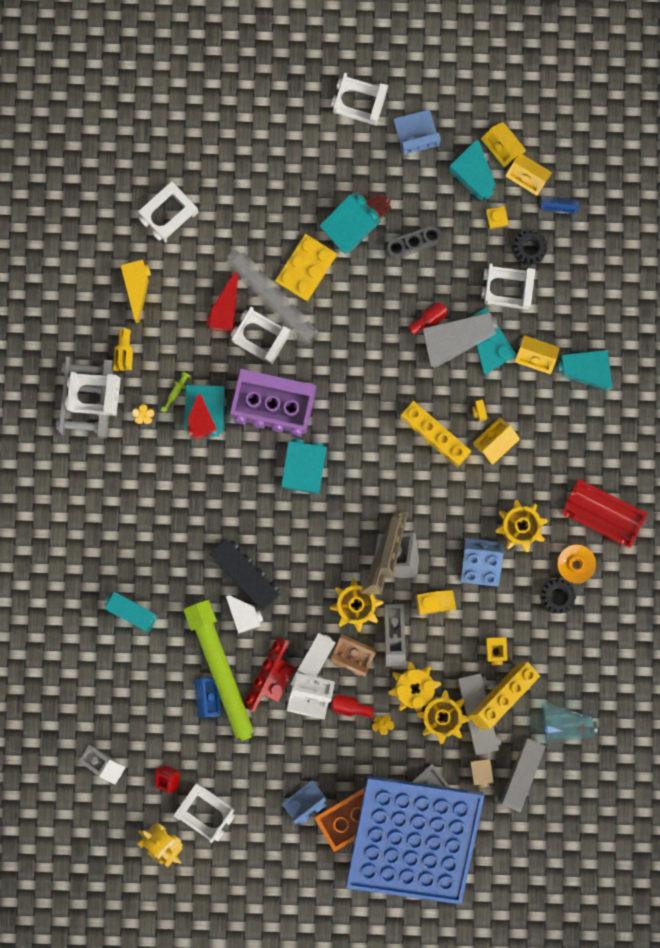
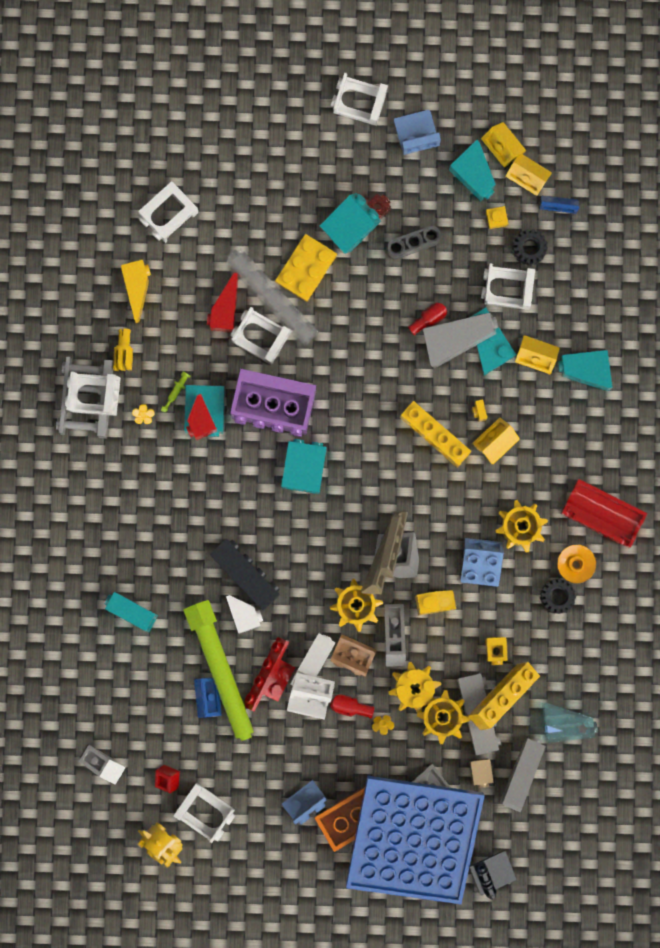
none -> hinge [469,850,517,899]

